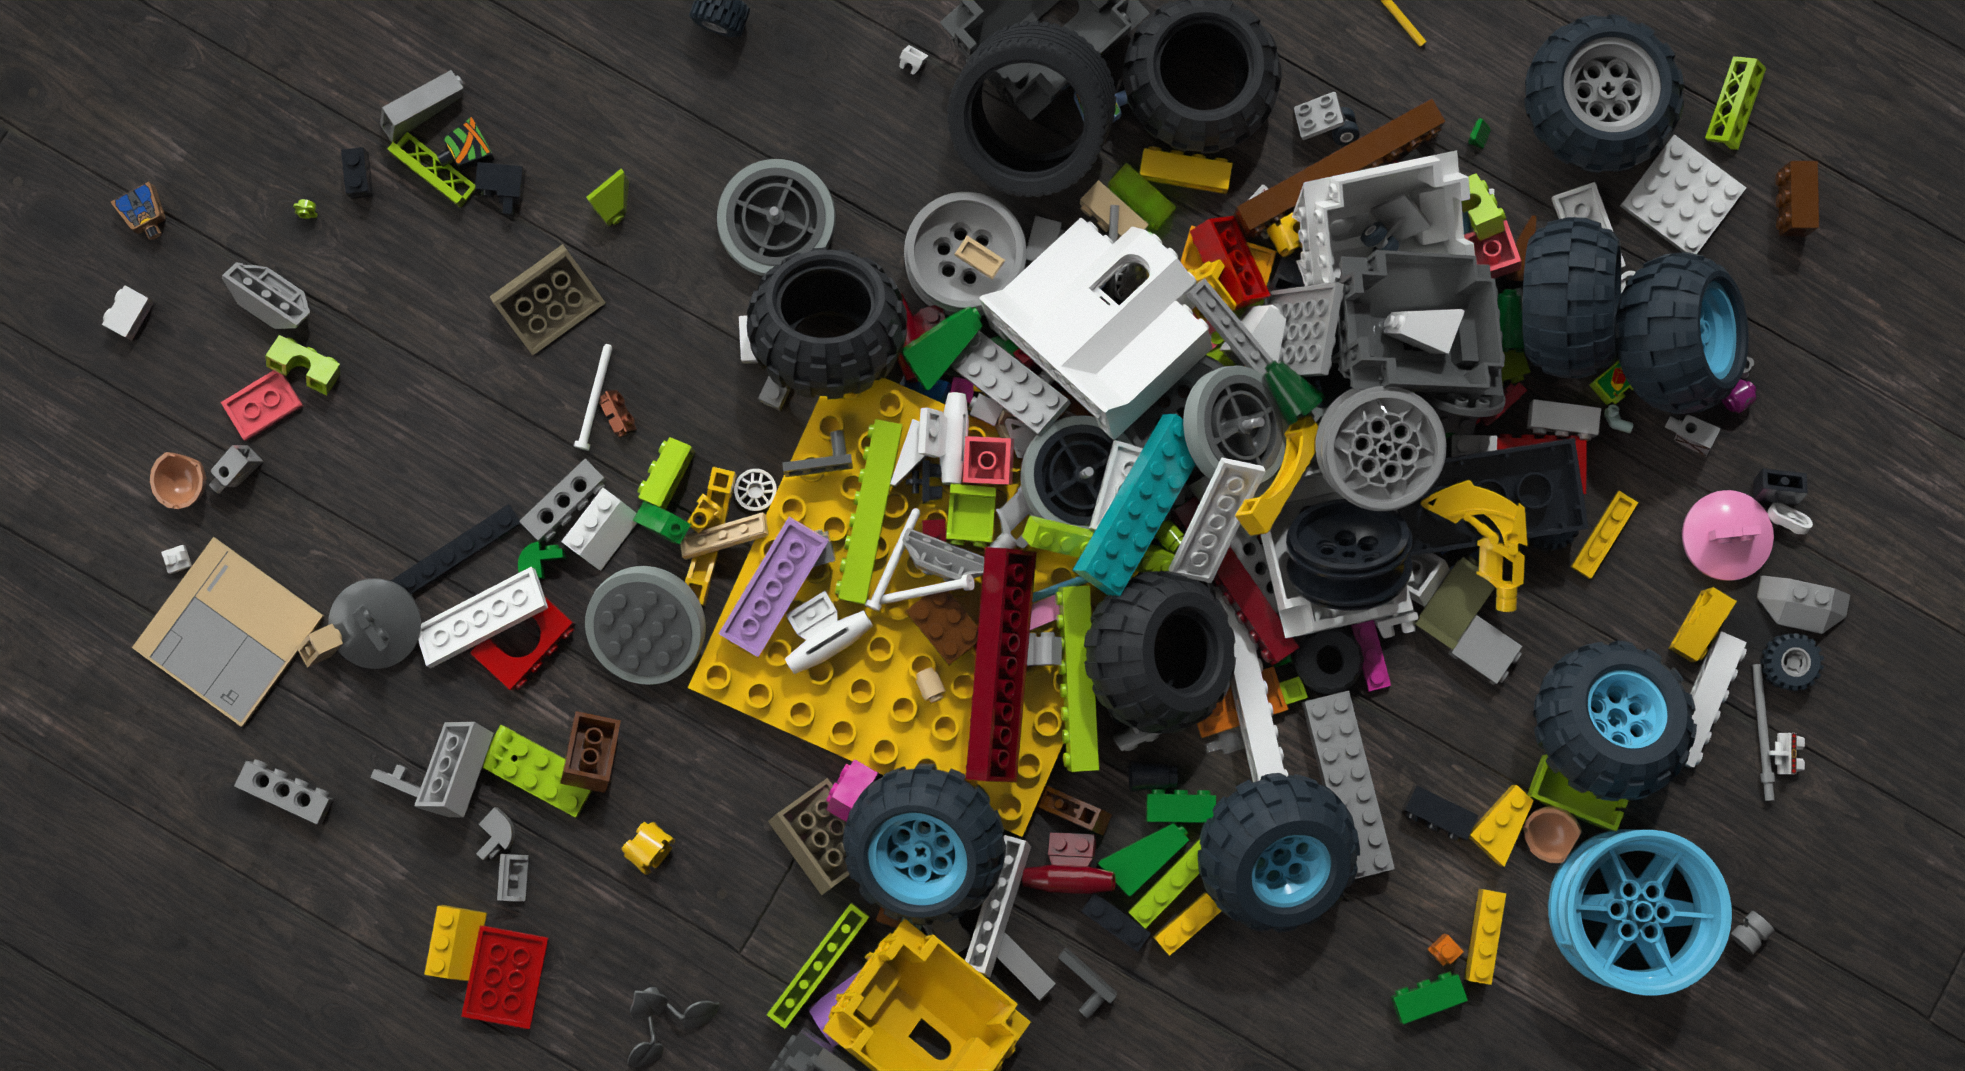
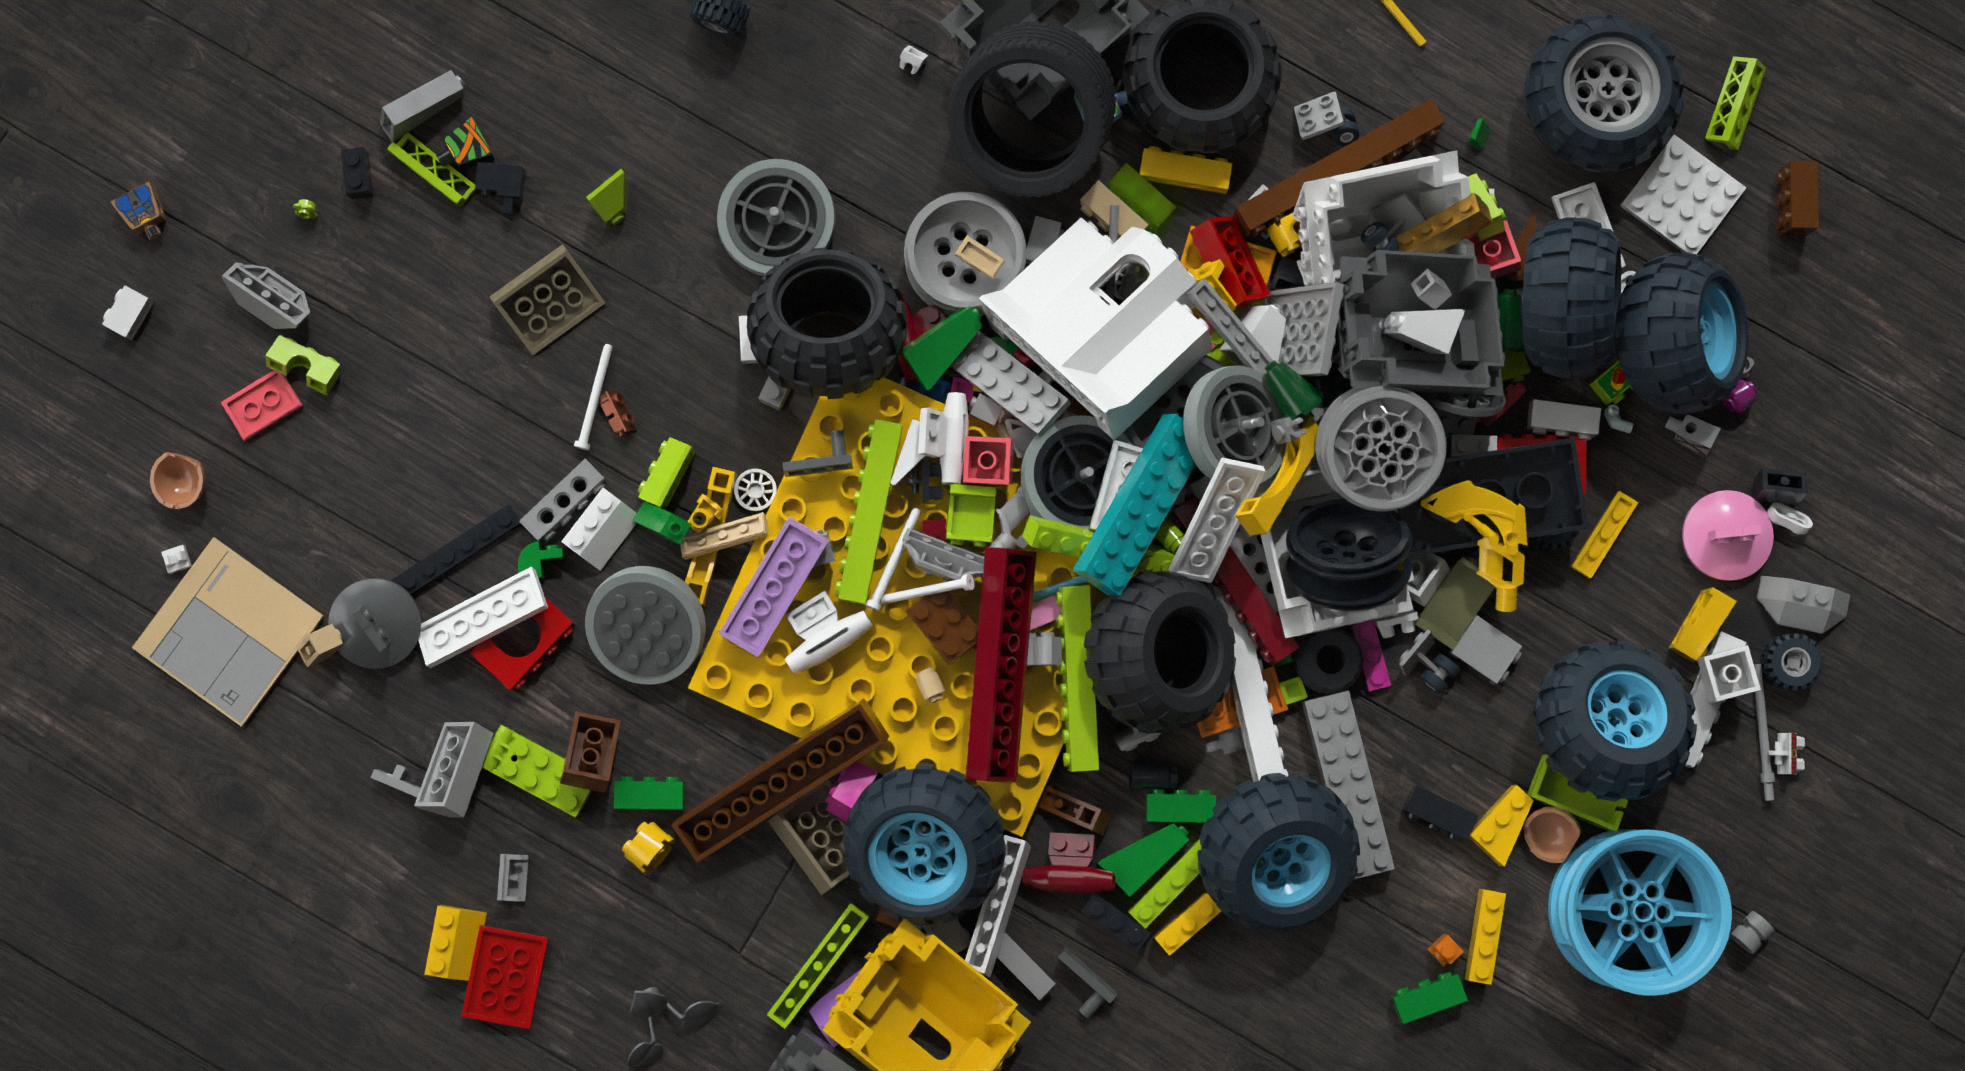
light grey torso [209,445,263,493] -> none
light grey brick [234,759,334,824] -> none
light grey brick [476,807,515,860] -> none
none -> green brick [614,777,685,809]
none -> reddish brown brick [672,698,889,862]
none -> light grey plate [1270,417,1307,444]
none -> pearl gold brick [1397,193,1493,253]
none -> plate [1399,629,1460,694]
none -> light grey brick [1411,269,1452,310]
none -> white brick [1697,645,1761,702]

